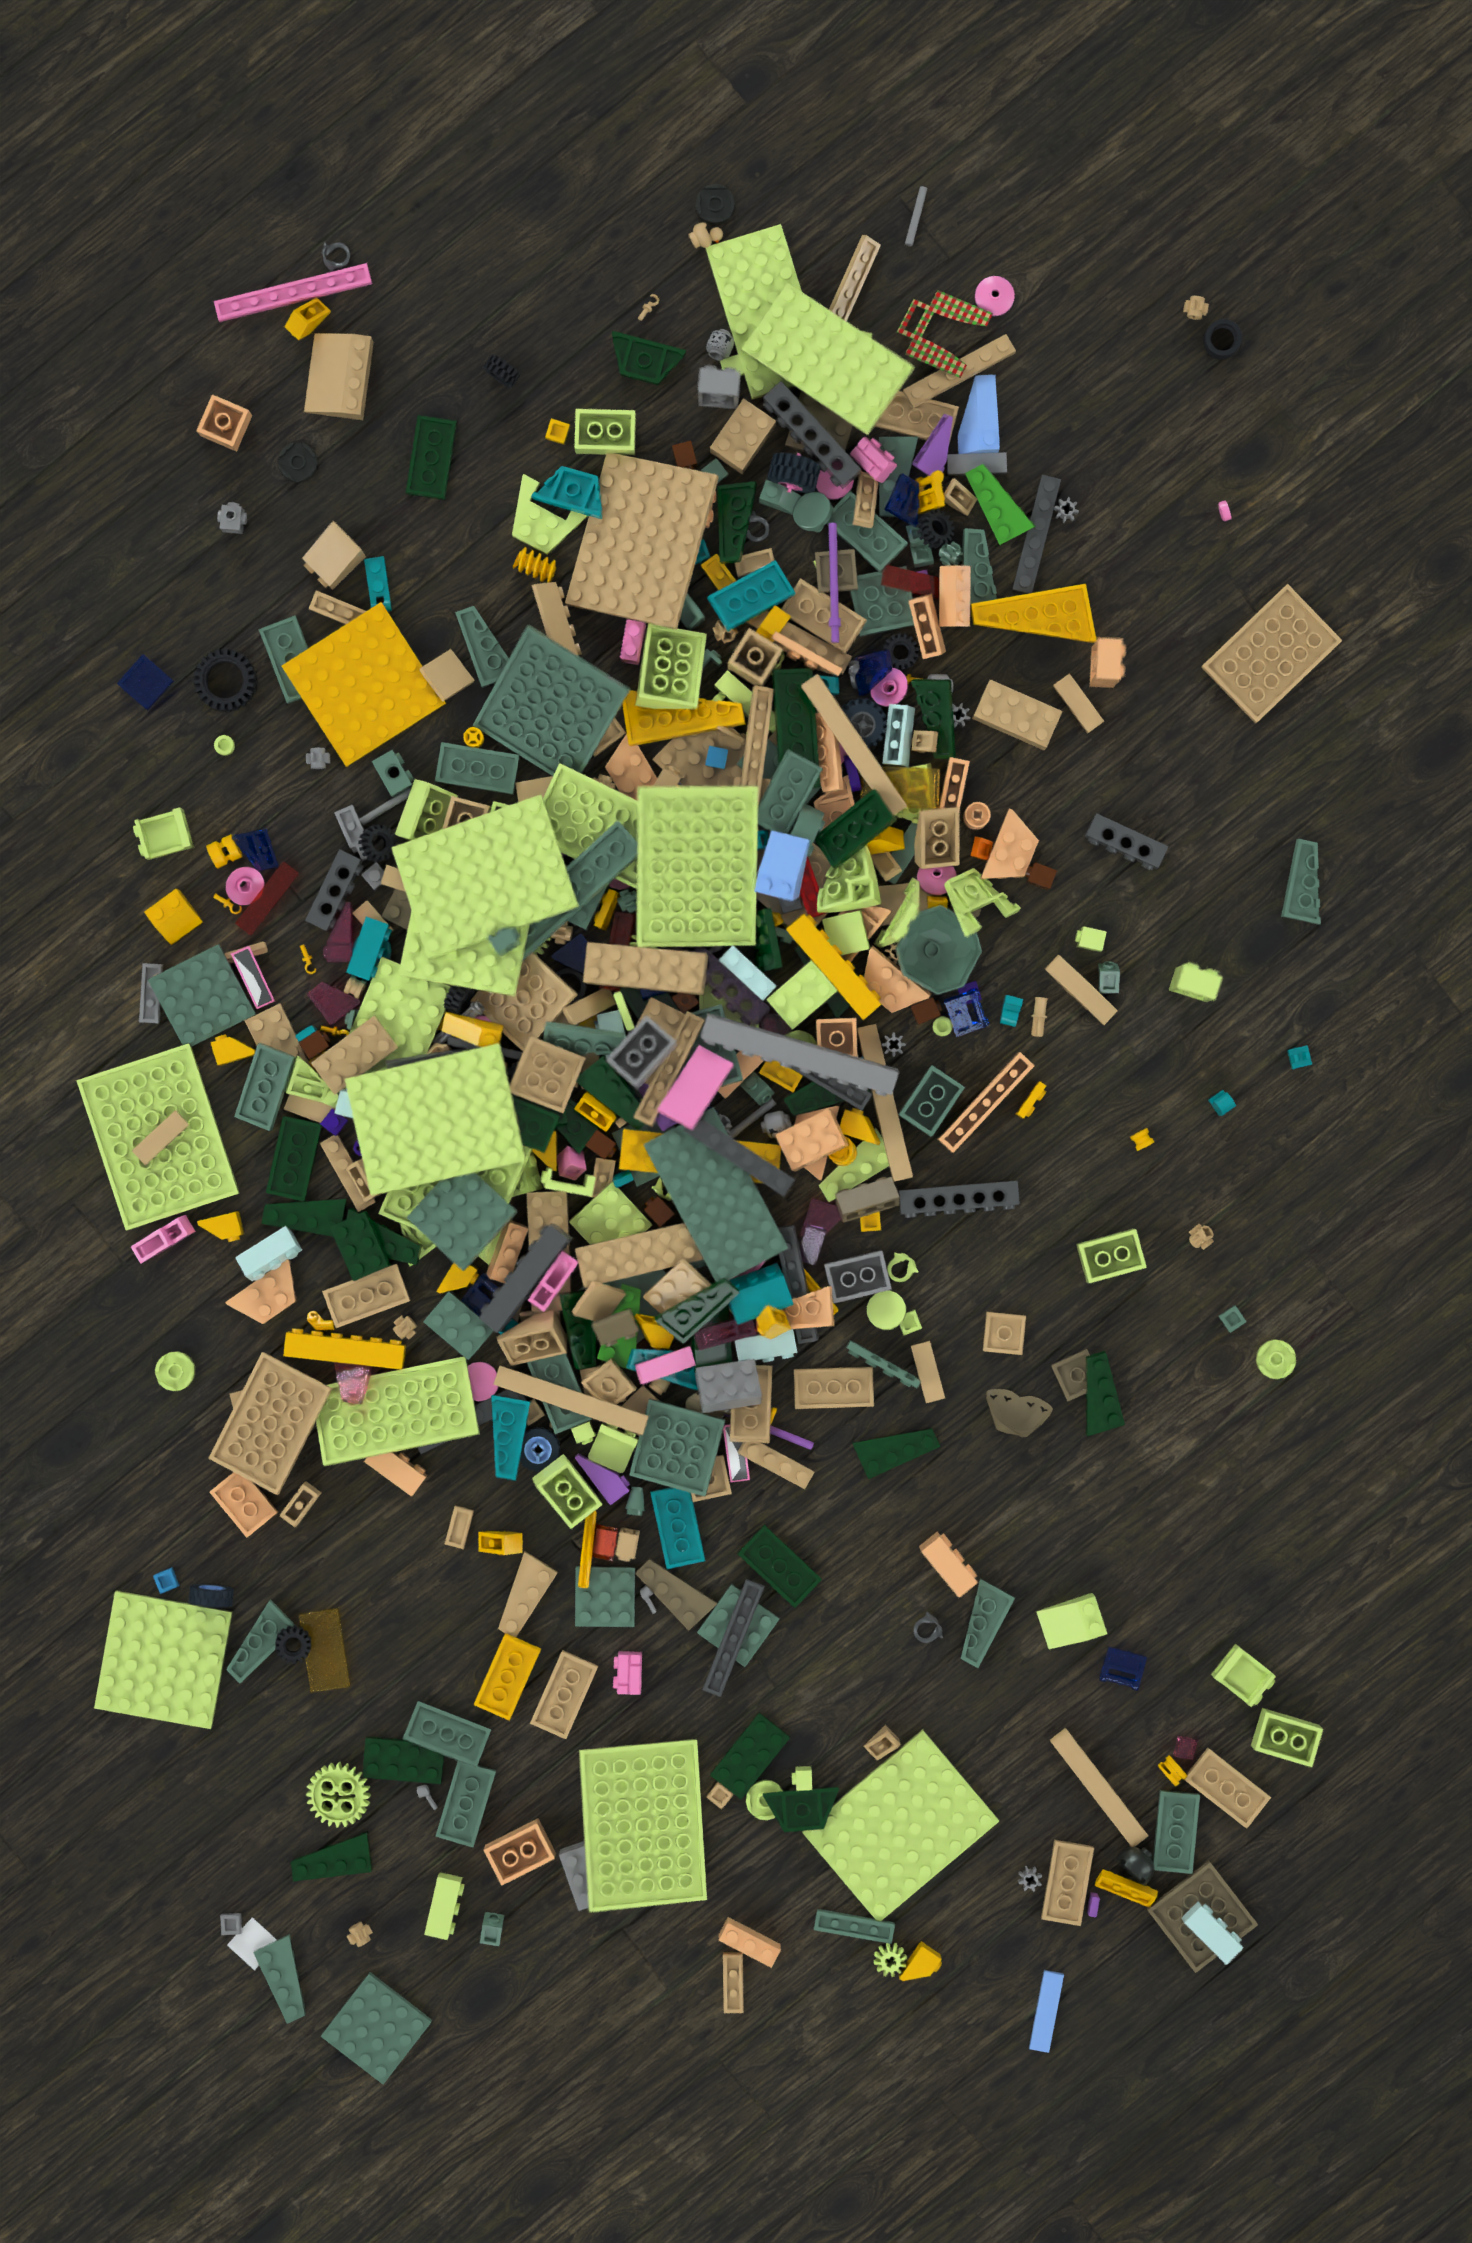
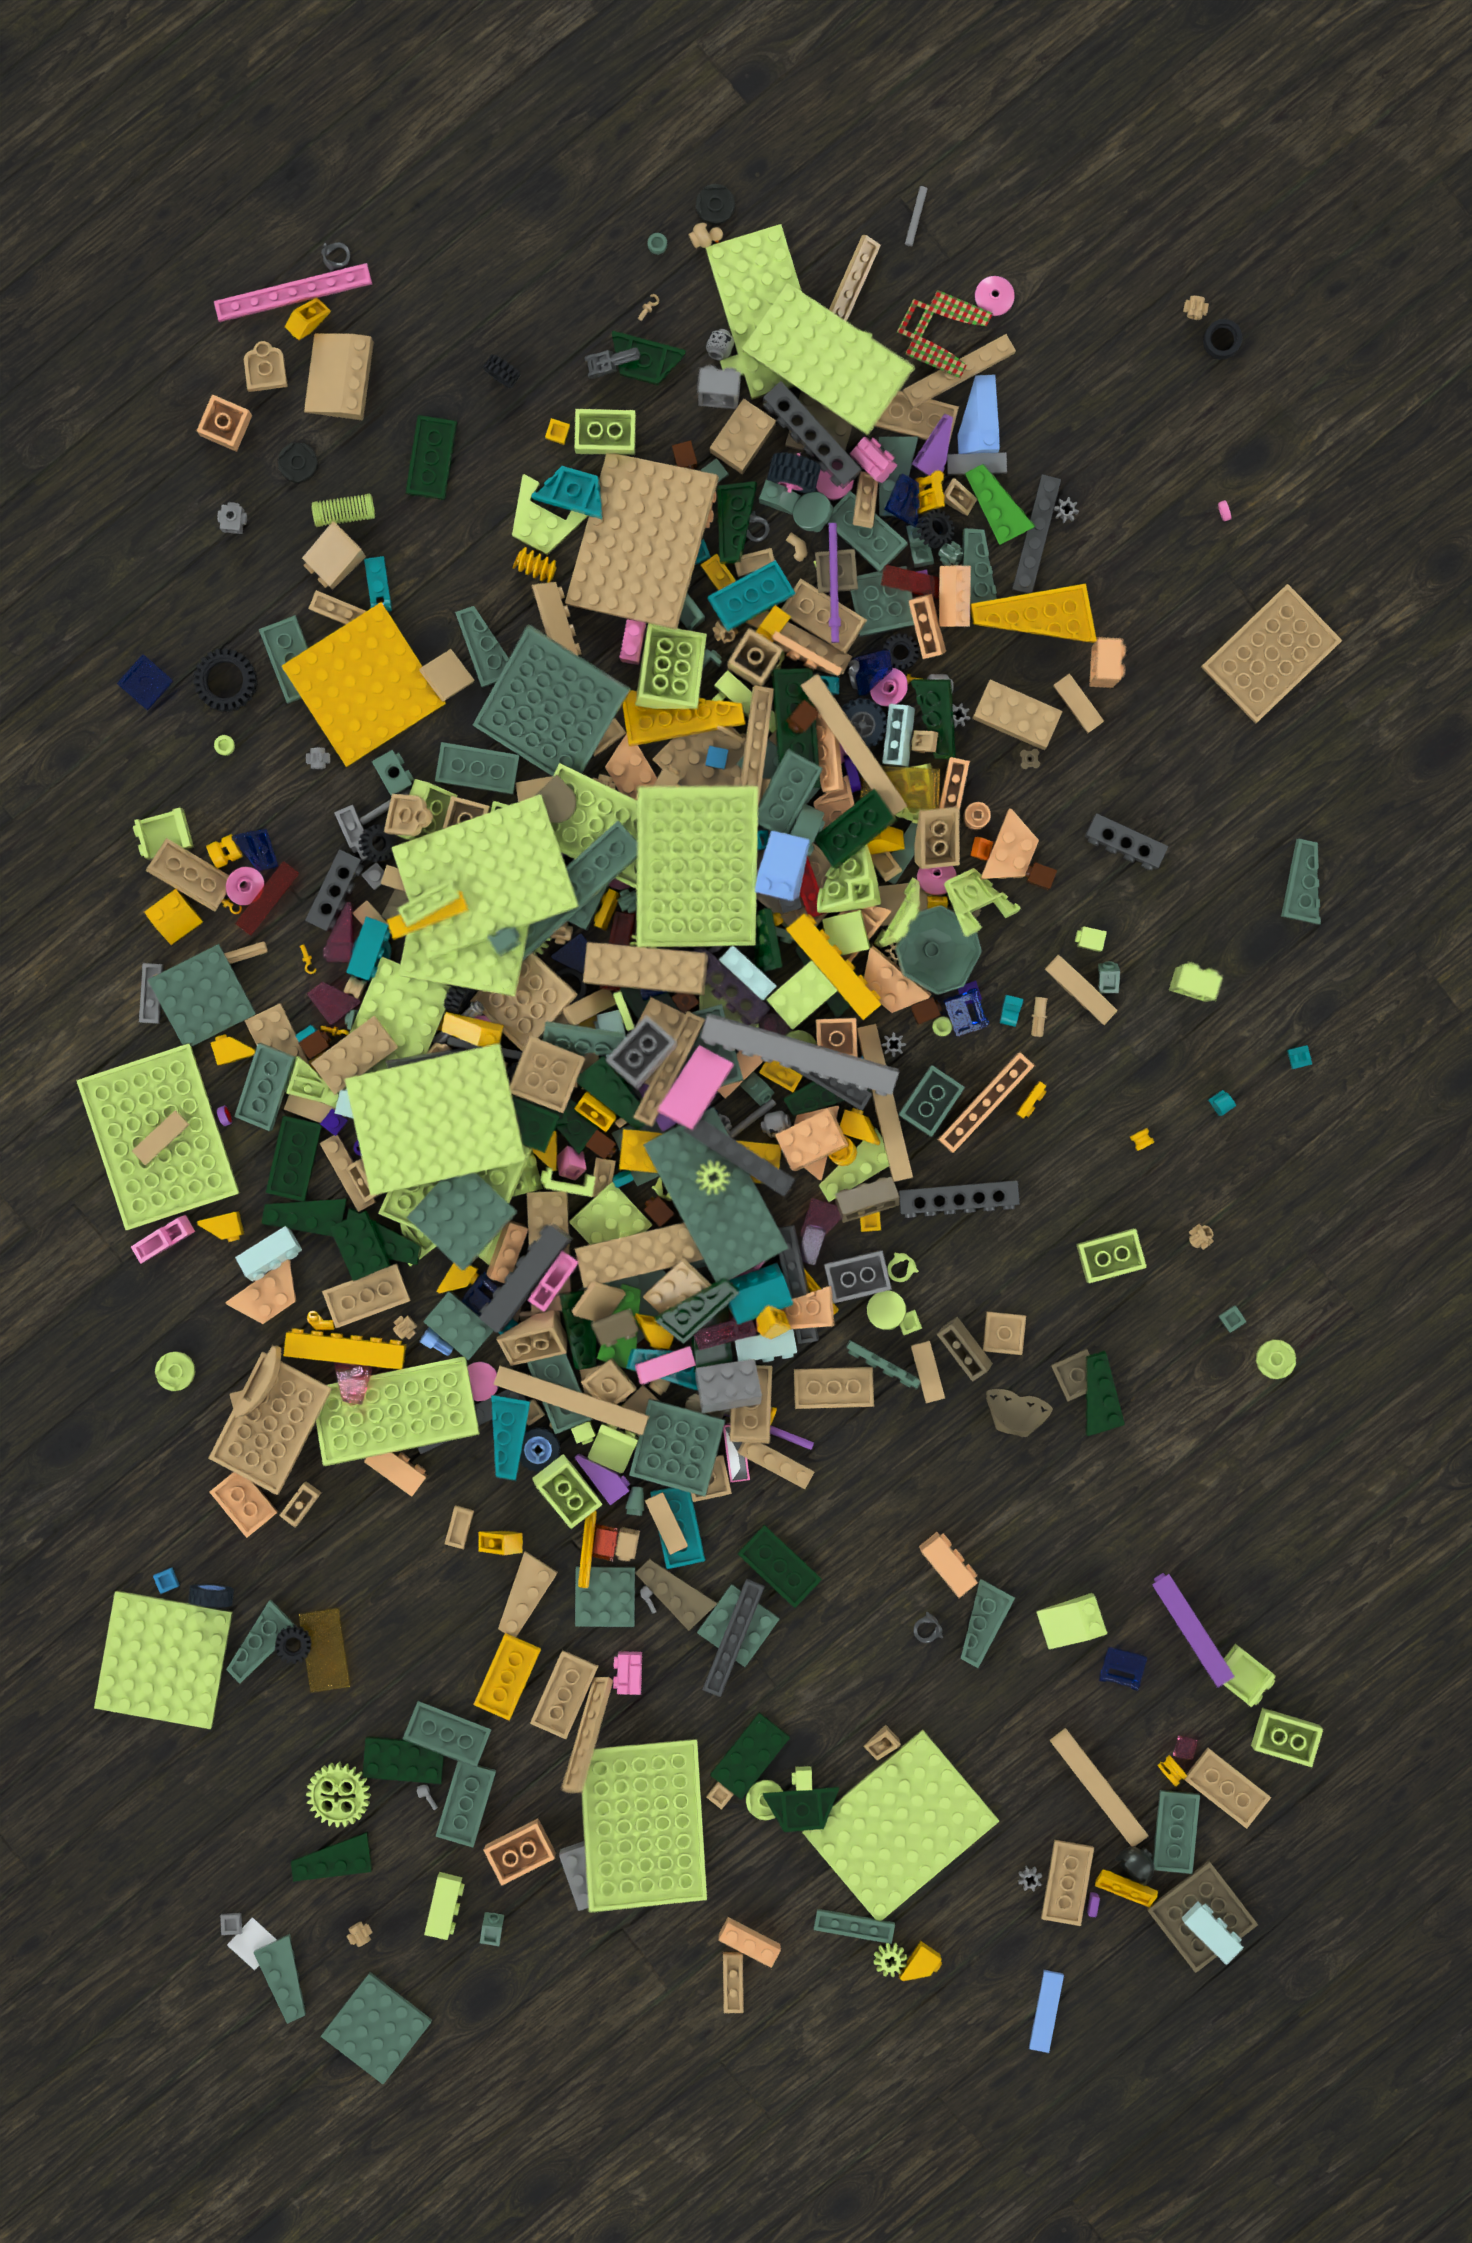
slope [231,946,275,1009] -> none
yellow wheel [463,727,484,748] -> none
dark green wing [852,1428,940,1479] -> none
none -> tan tile [146,838,229,911]
none -> medium lavender tile [217,1105,232,1126]
none -> tan slope [234,1346,281,1417]
none -> tan plate [244,341,288,392]
none -> yellowish green piece [312,493,375,527]
none -> tan plate [384,794,433,836]
none -> yellow tile [387,891,468,939]
none -> yellowish green tile [398,879,460,927]
none -> light blue piece [420,1327,453,1356]
none -> dark tan tile [535,774,576,823]
none -> tan plate [562,1677,613,1793]
none -> dark grey connector [584,348,640,378]
none -> tan tile [645,1492,688,1555]
none -> sand green tile [648,233,667,254]
none -> yellowish green gear [696,1161,730,1195]
none -> tan arm [786,532,808,561]
none -> reddish brown brick [786,700,820,734]
none -> dark tan brick [937,1317,993,1382]
none -> dark tan plate [1020,749,1040,769]
none -> medium lavender brick [1152,1573,1235,1687]

